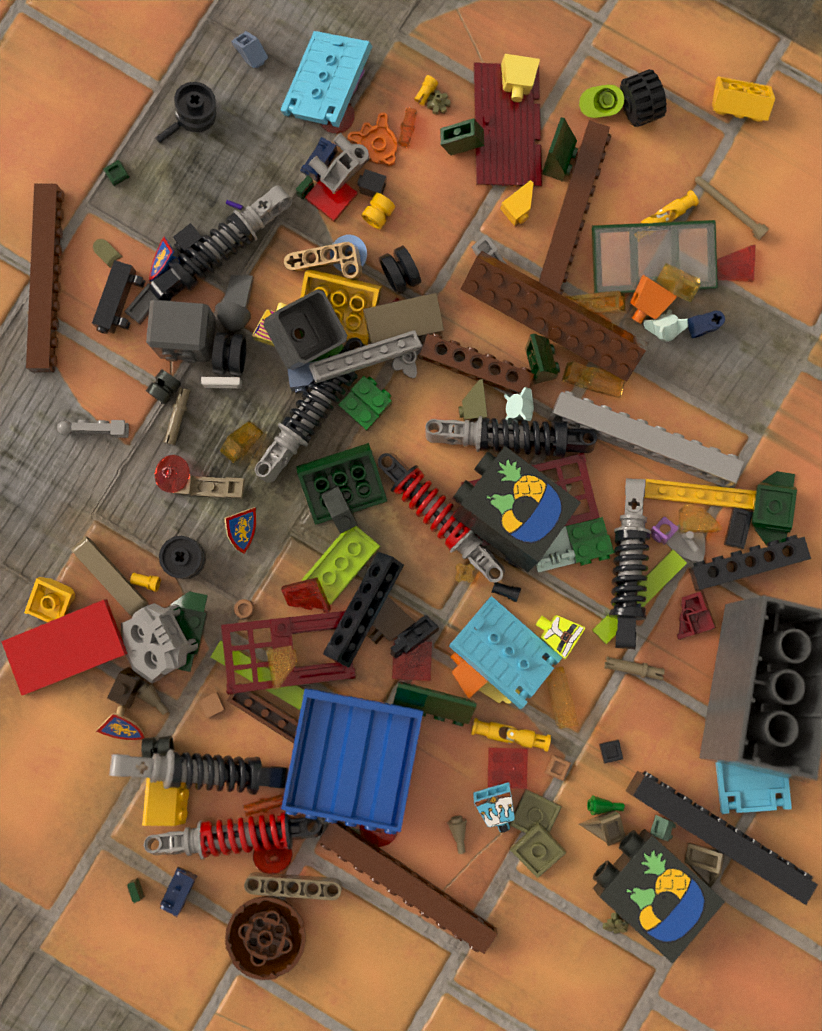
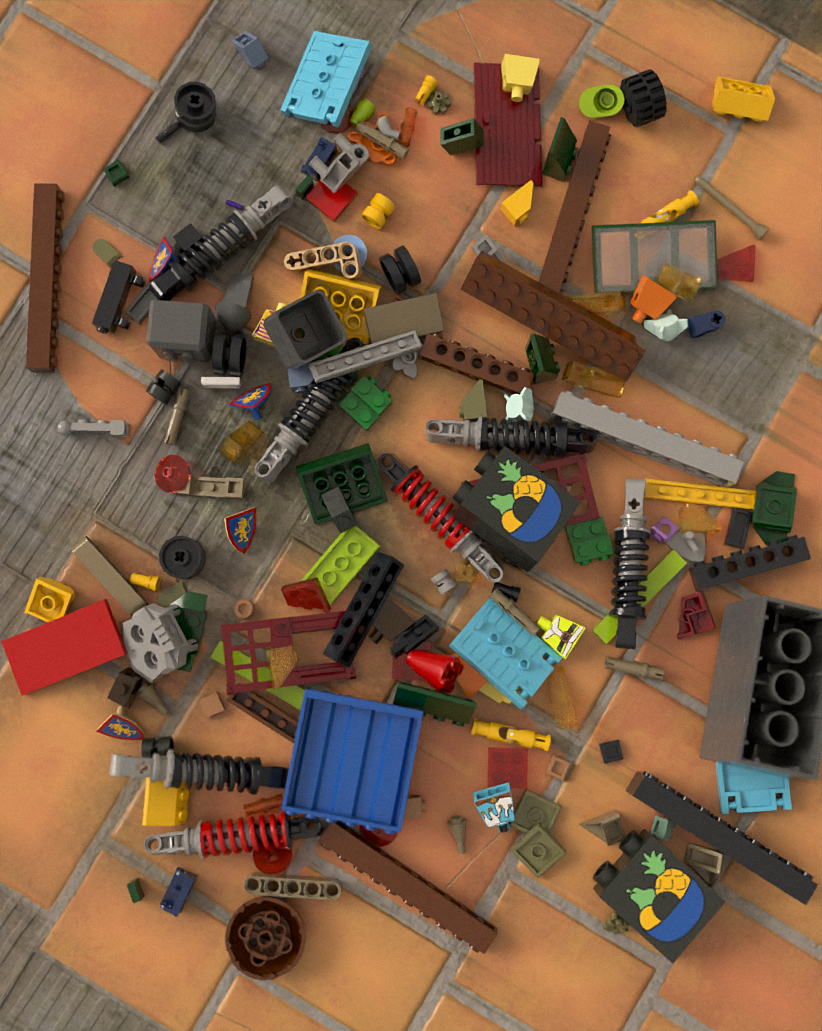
black brick [357,169,387,197] -> none
light aqua hinge [536,526,575,572] -> none
green cone [587,795,624,815] -> none
none -> olive piece [158,581,187,607]
none -> shield [229,382,272,420]
none -> lime cone [350,98,376,127]
none -> dark tan pin [356,121,409,160]
none -> light grey arm [377,116,401,141]
none -> medium nougat brick [403,795,426,819]
none -> red cone [406,650,464,694]
none -> light grey wheel [430,569,457,595]
none -> dark tan pin [489,588,540,636]

